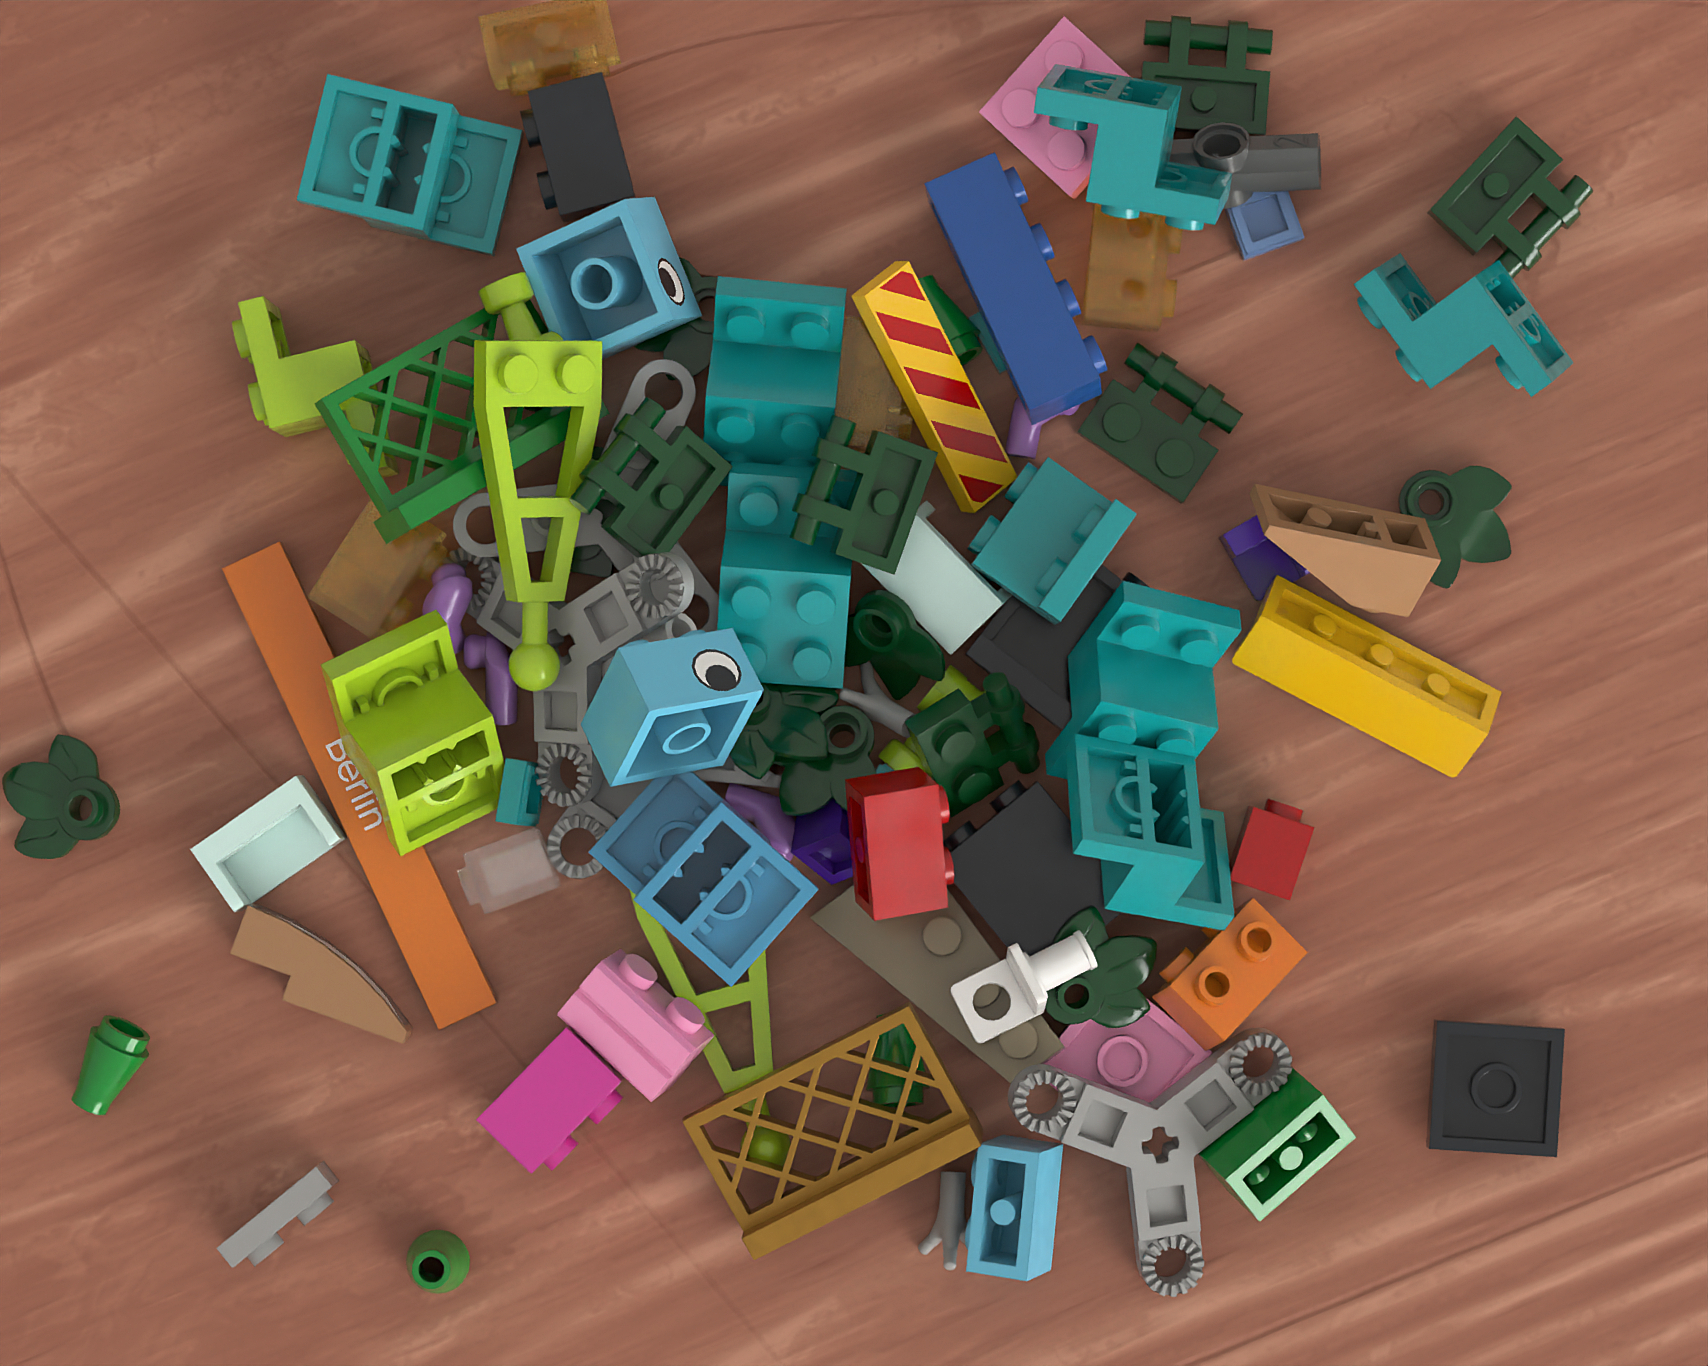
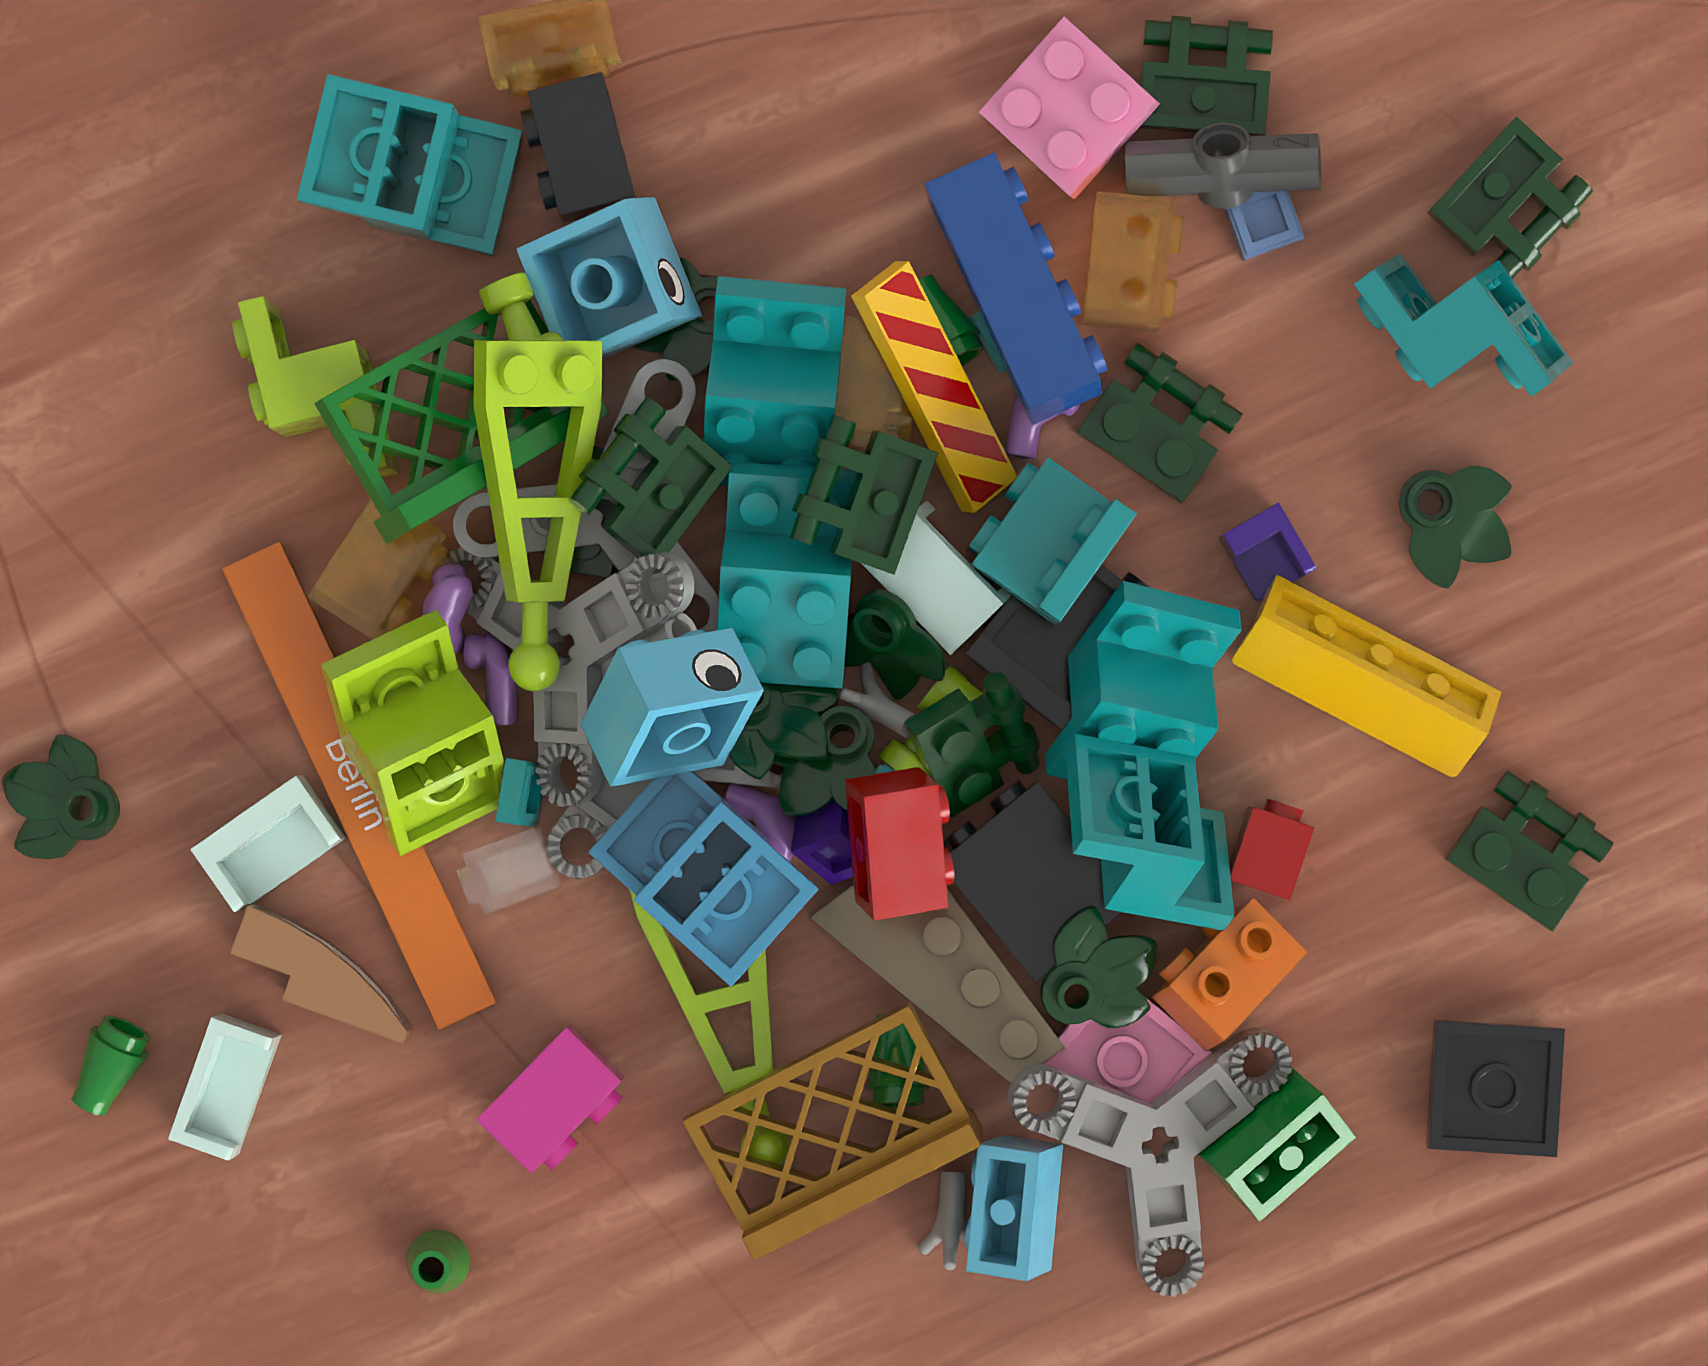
light grey plate [216,1161,339,1268] -> none
bright pink brick [557,949,714,1102] -> none
white bracket [950,930,1098,1044] -> none
teal bracket [1034,64,1233,230] -> none
medium nougat slope [1249,484,1441,617] -> none
none -> light aqua panel [168,1013,282,1160]
none -> dark green plate [1445,770,1613,932]

